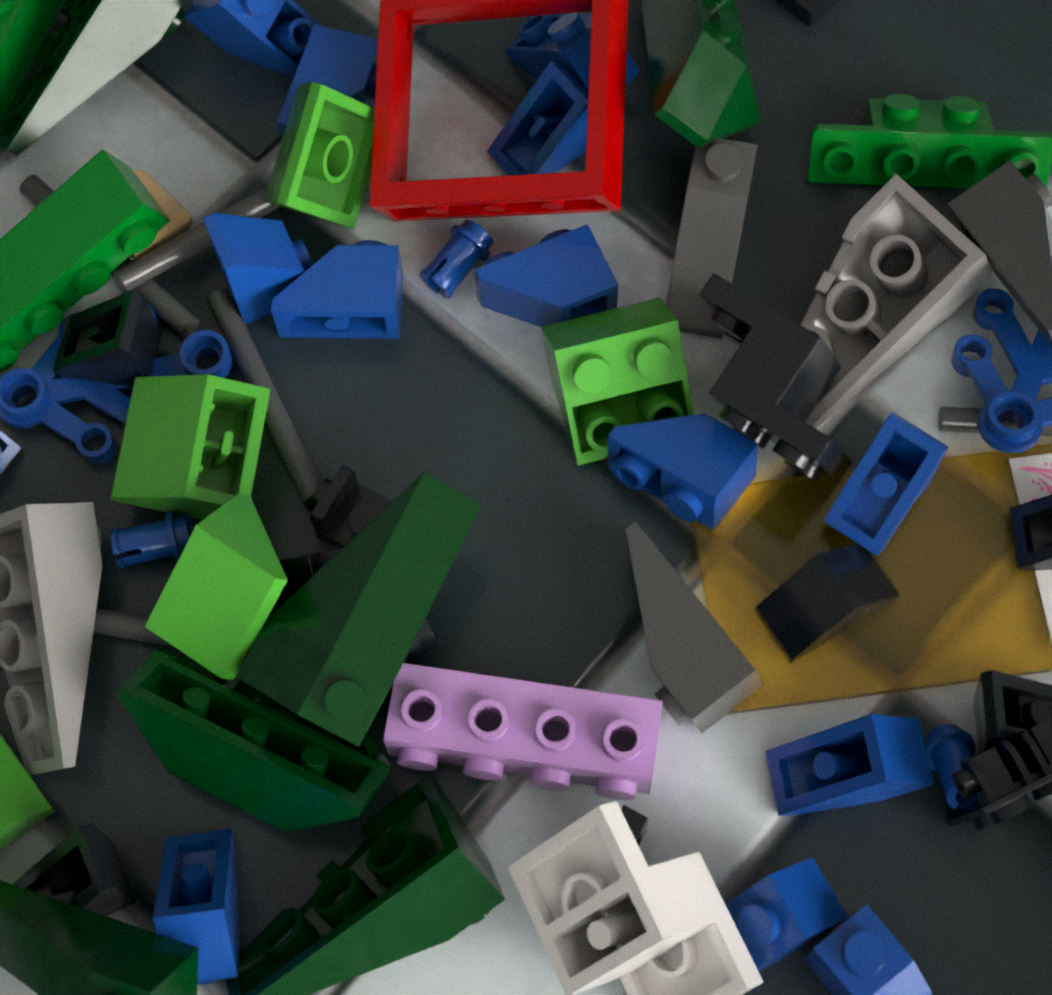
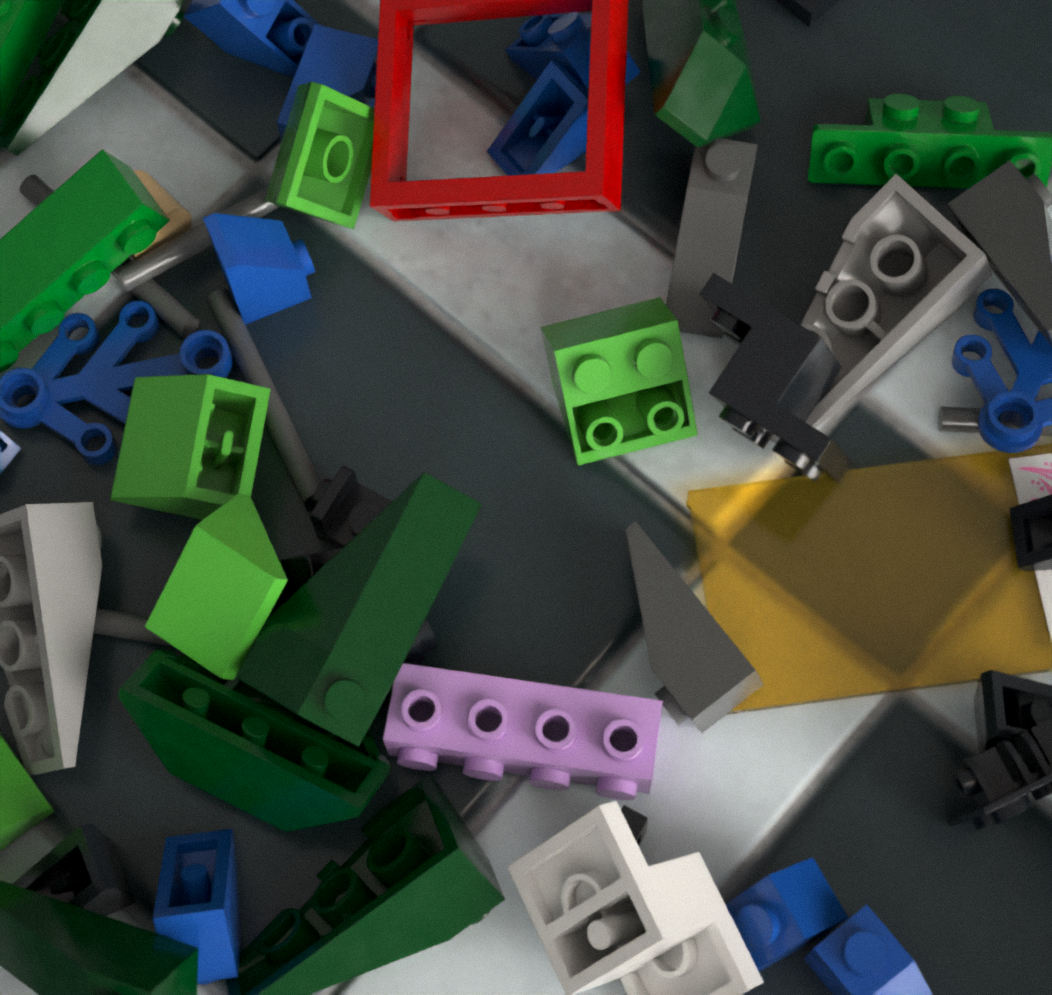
black slope [52,290,161,387] -> none
blue pin [110,511,194,569] -> none
blue slope [271,240,403,339] -> none
blue pin [419,219,494,299] -> none
blue slope [475,224,618,327] -> none
blue slope [608,413,758,531] -> none
black slope [754,544,900,664] -> none
blue slope [766,714,934,816] -> none
blue slope [823,412,949,557] -> none
blue pin [924,724,979,811] -> none

